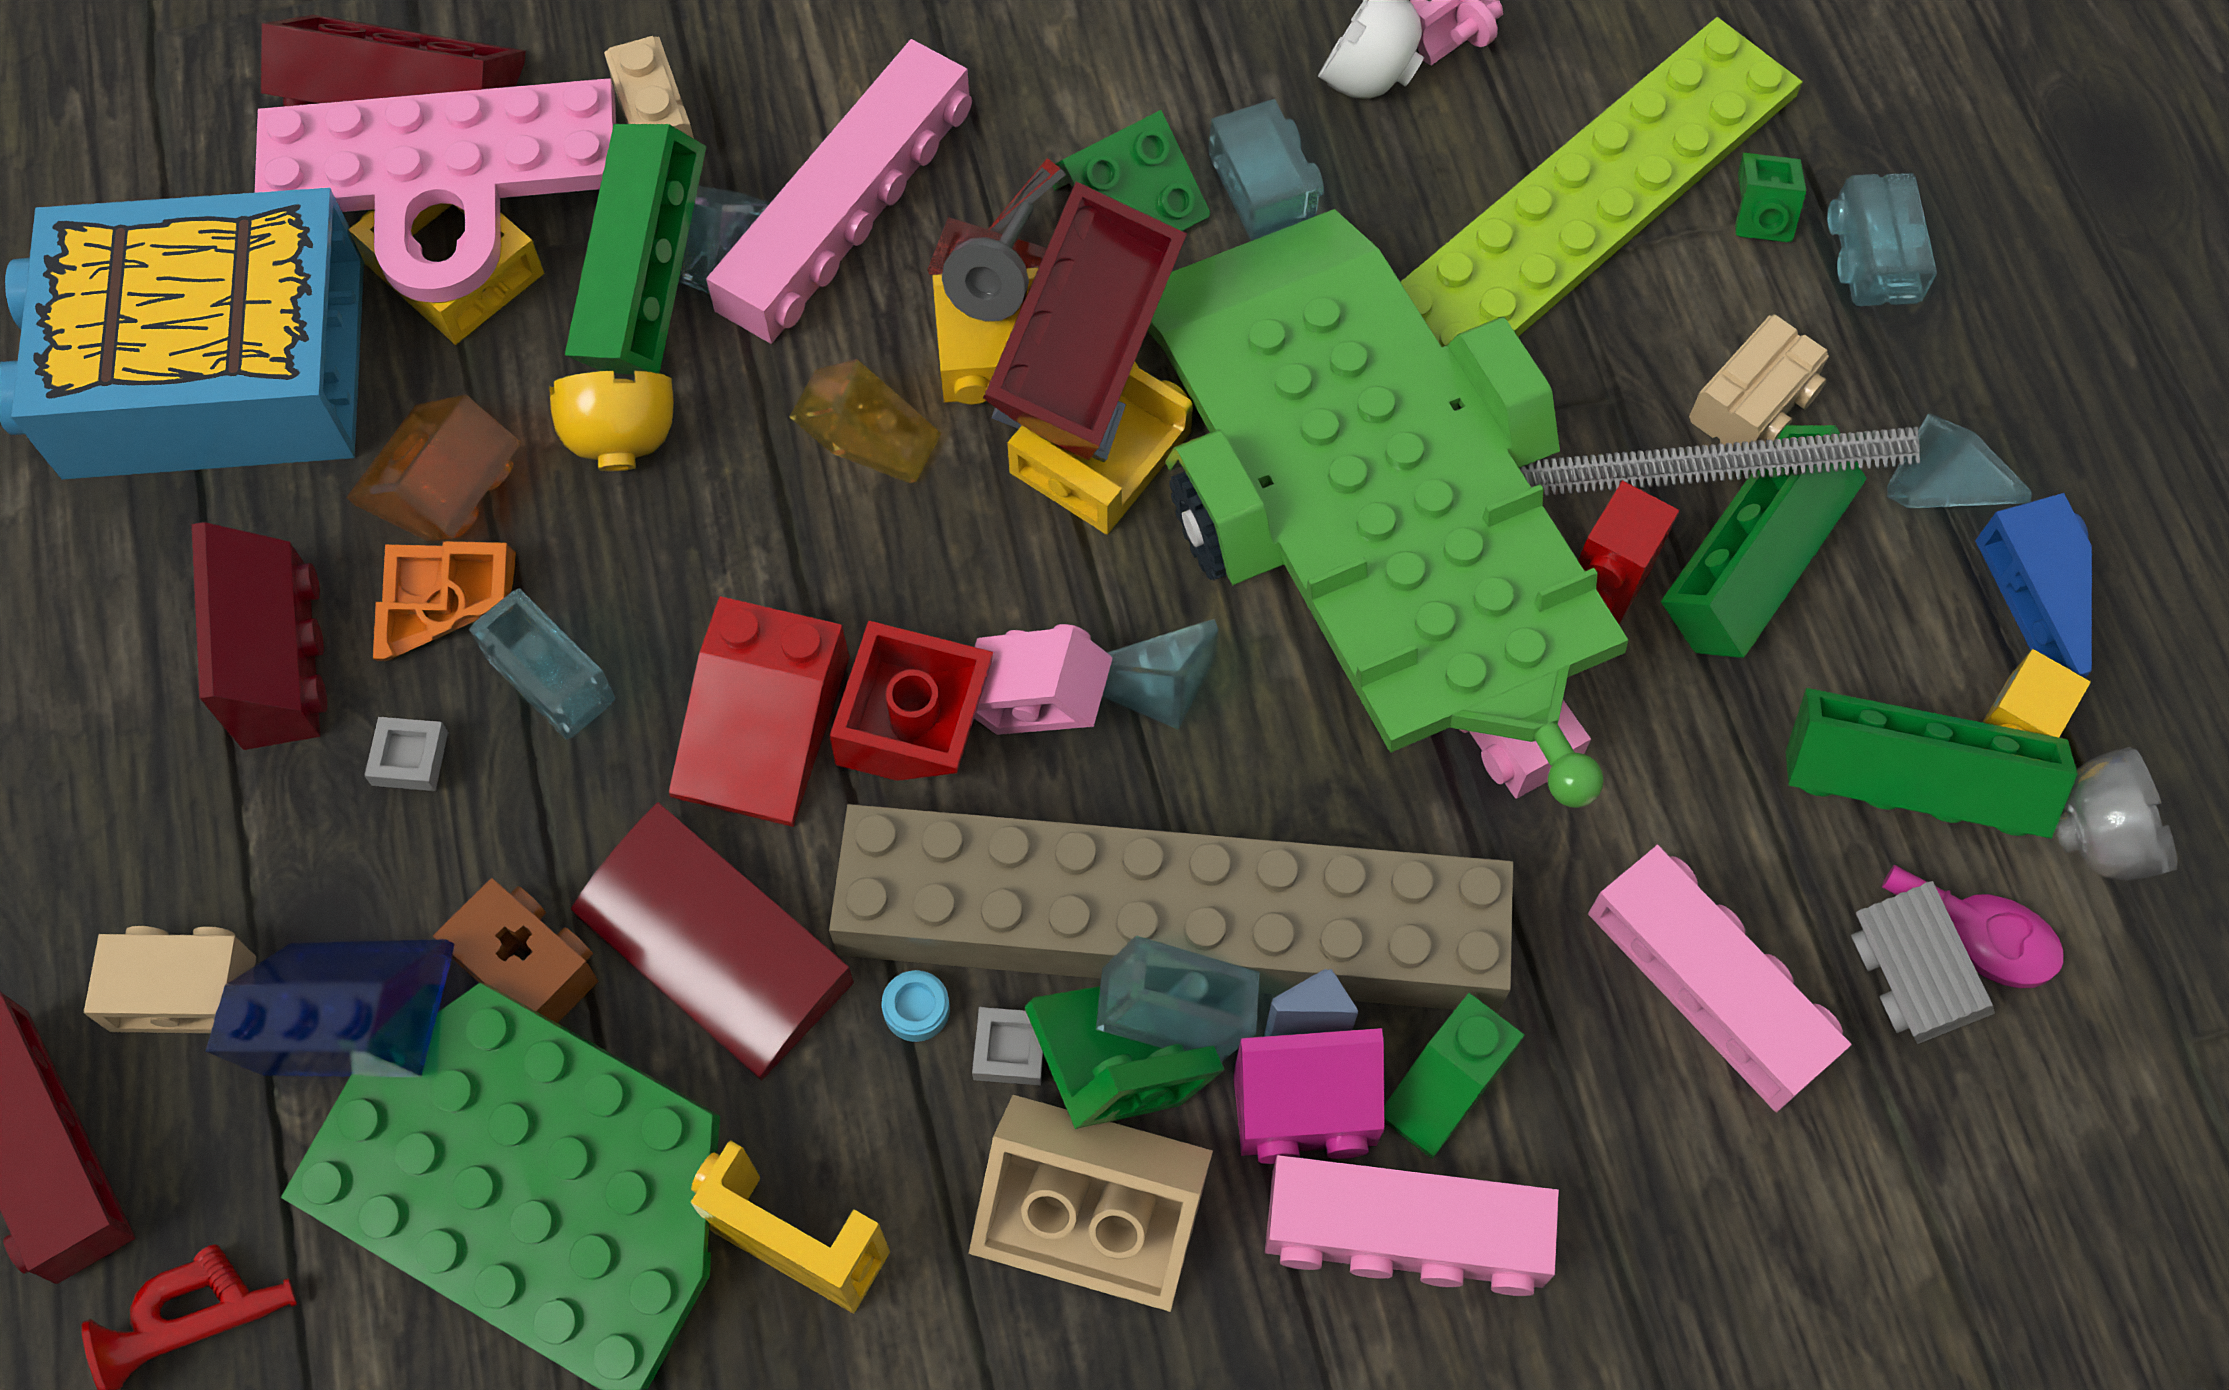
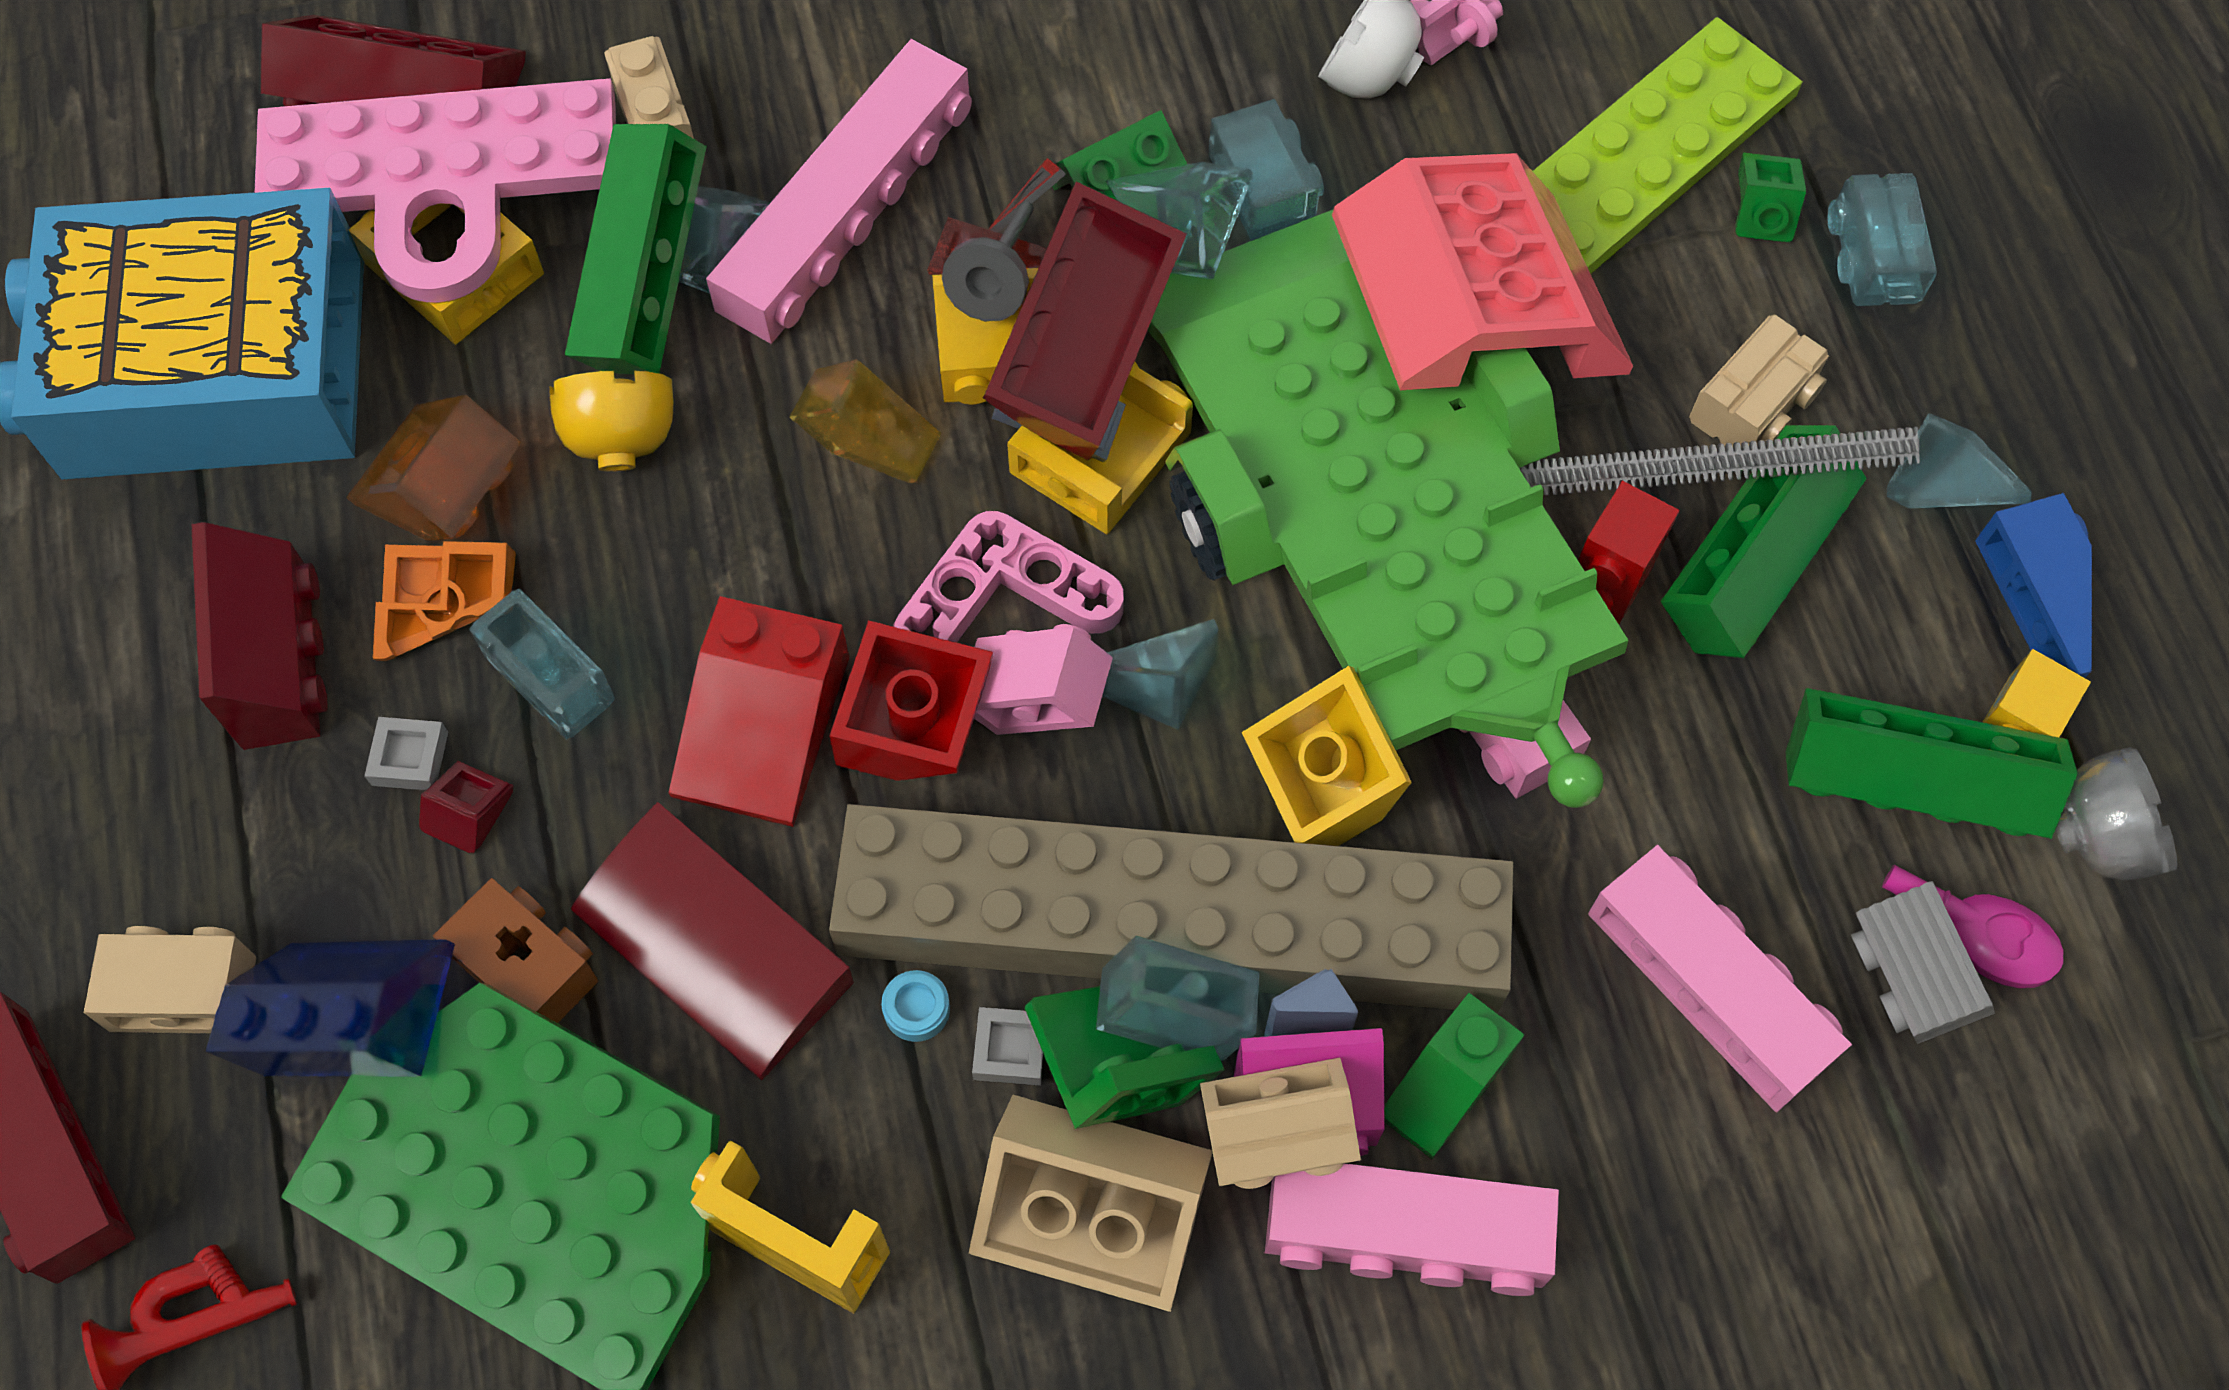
none -> dark red slope [419,761,514,853]
none -> bright pink beam [894,511,1124,643]
none -> clear light blue slope [1106,162,1254,279]
none -> tan brick [1200,1058,1361,1189]
none -> yellow slope [1242,666,1412,846]
none -> coral slope [1332,153,1633,391]

